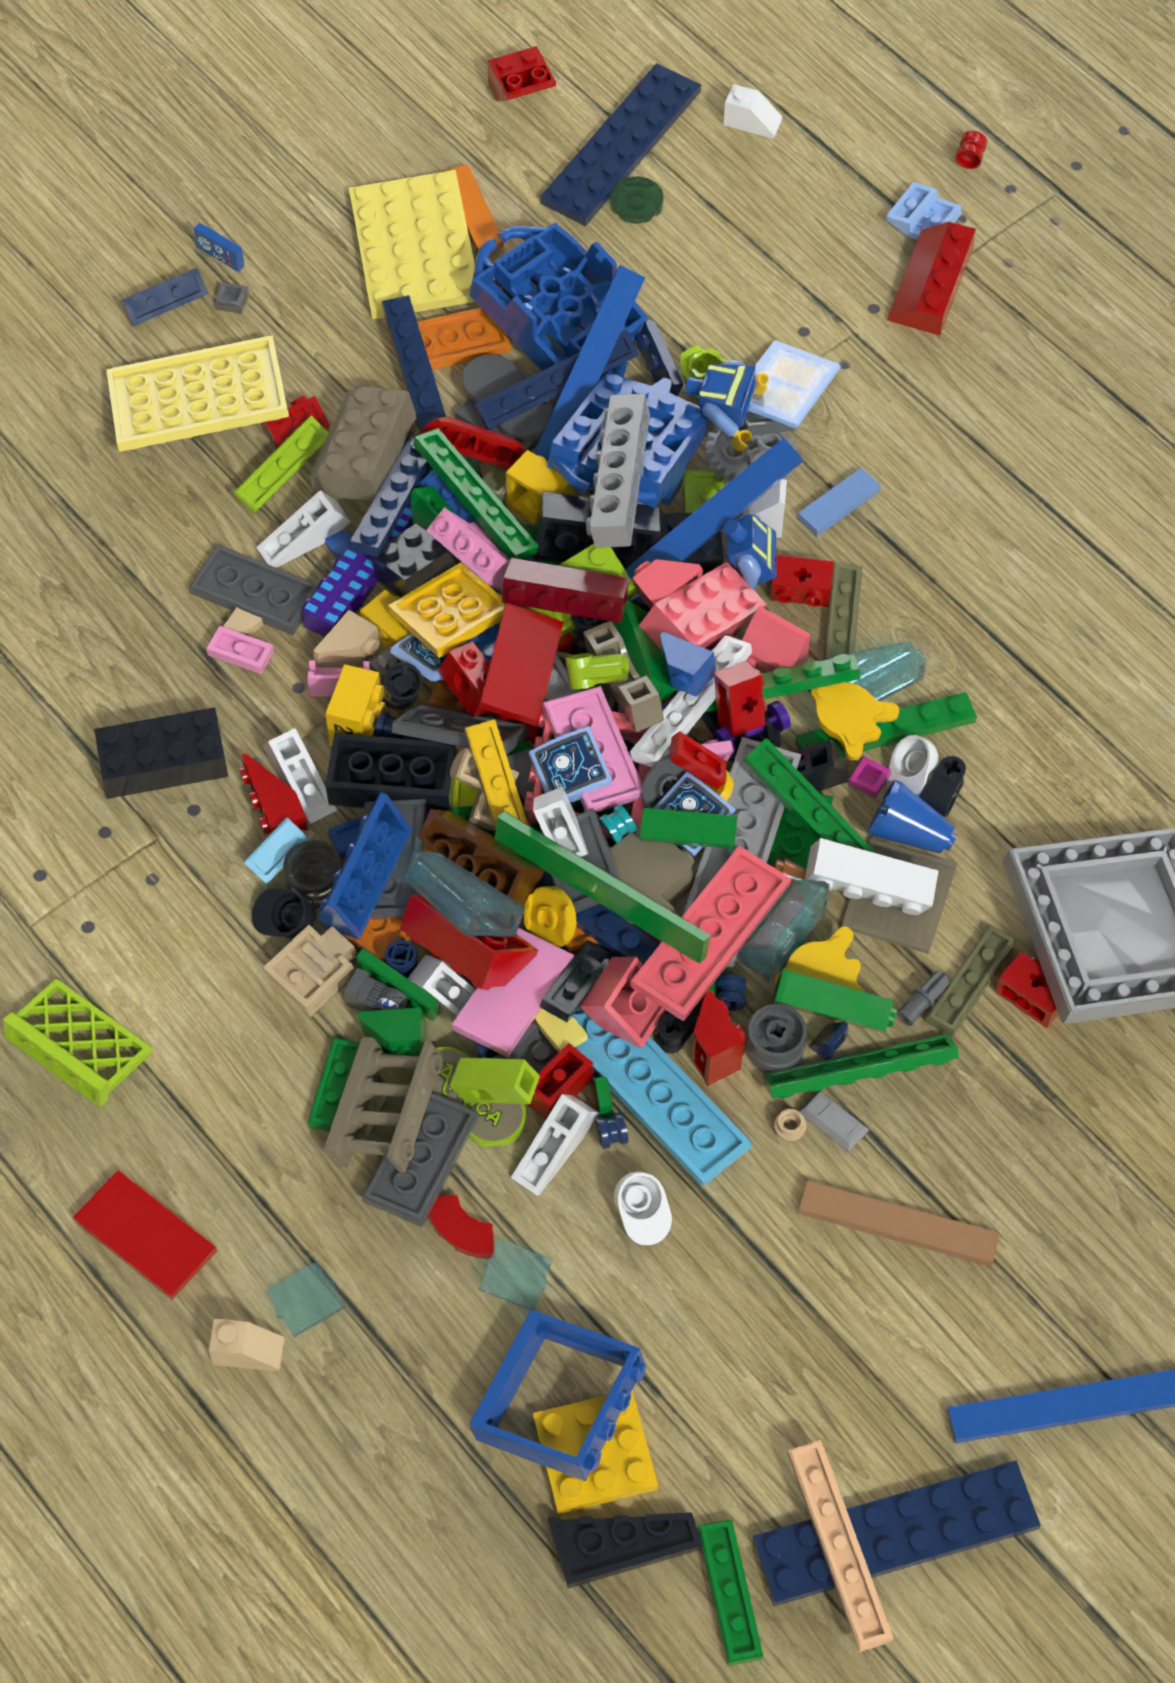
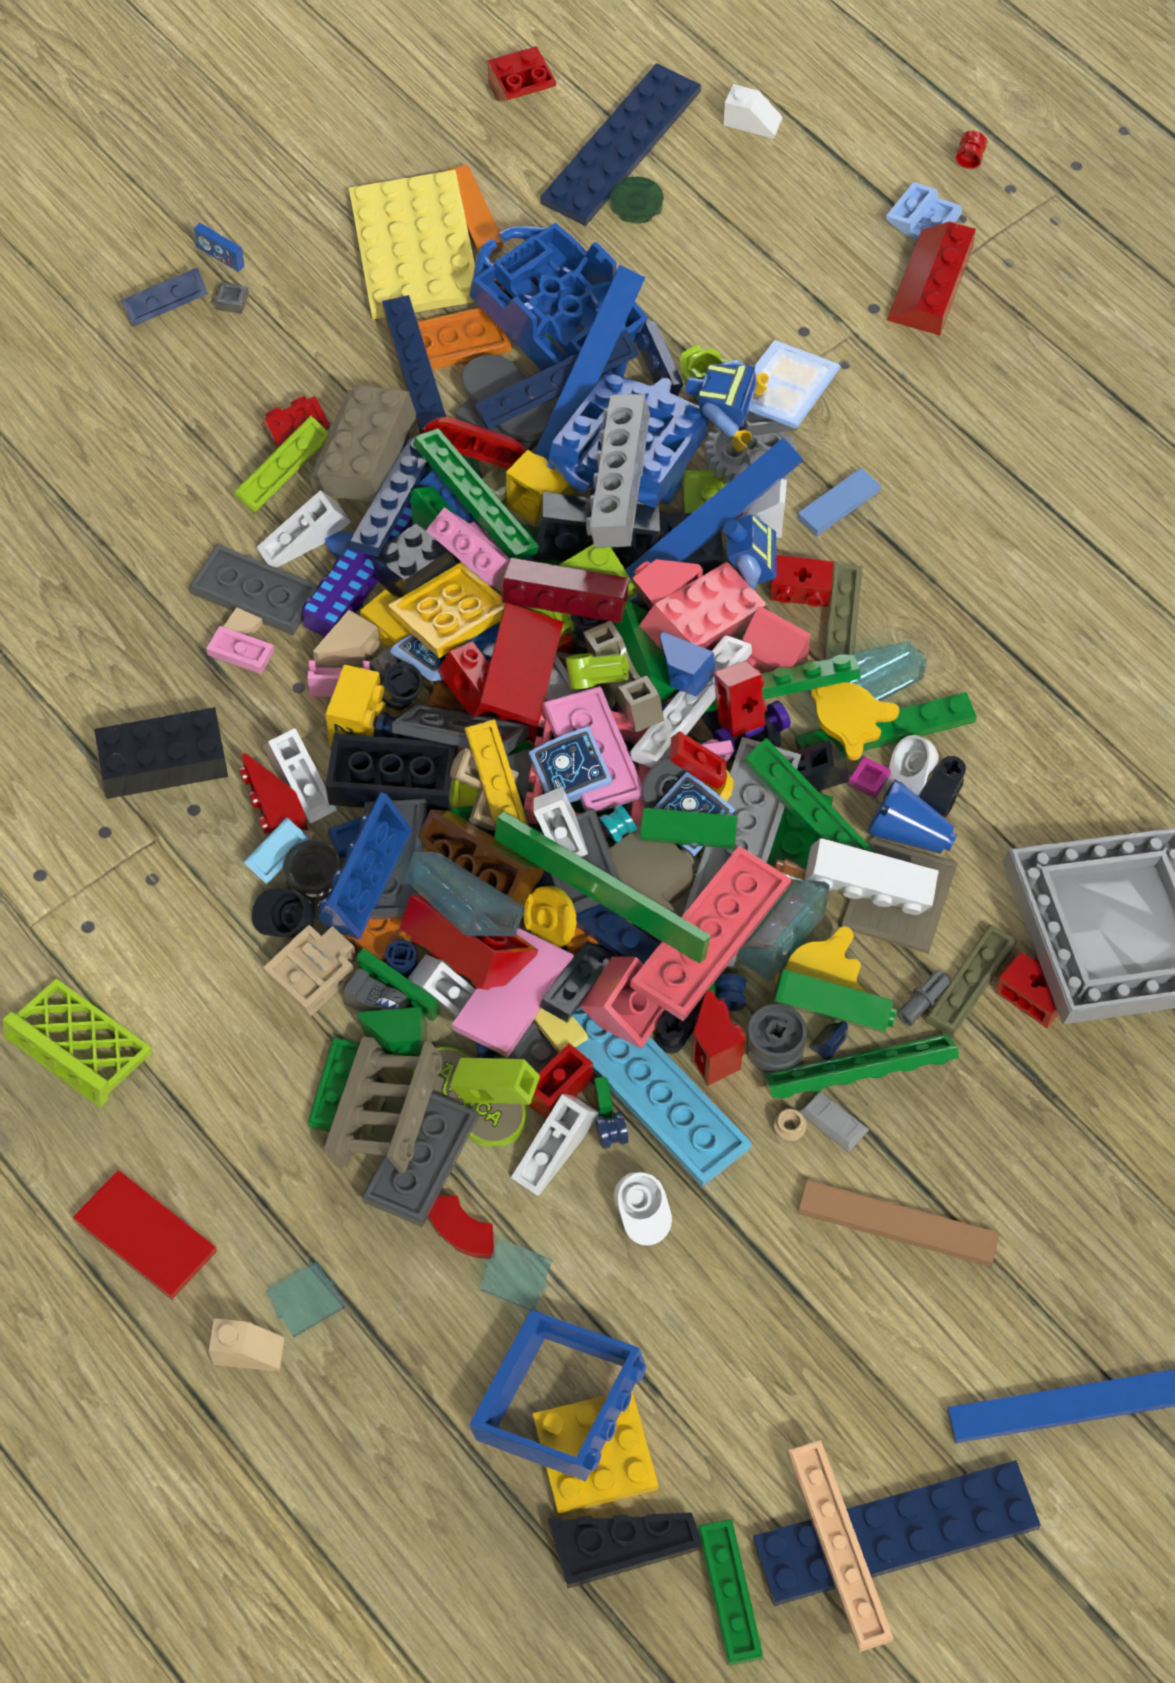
light yellow plate [106,335,289,452] -> none

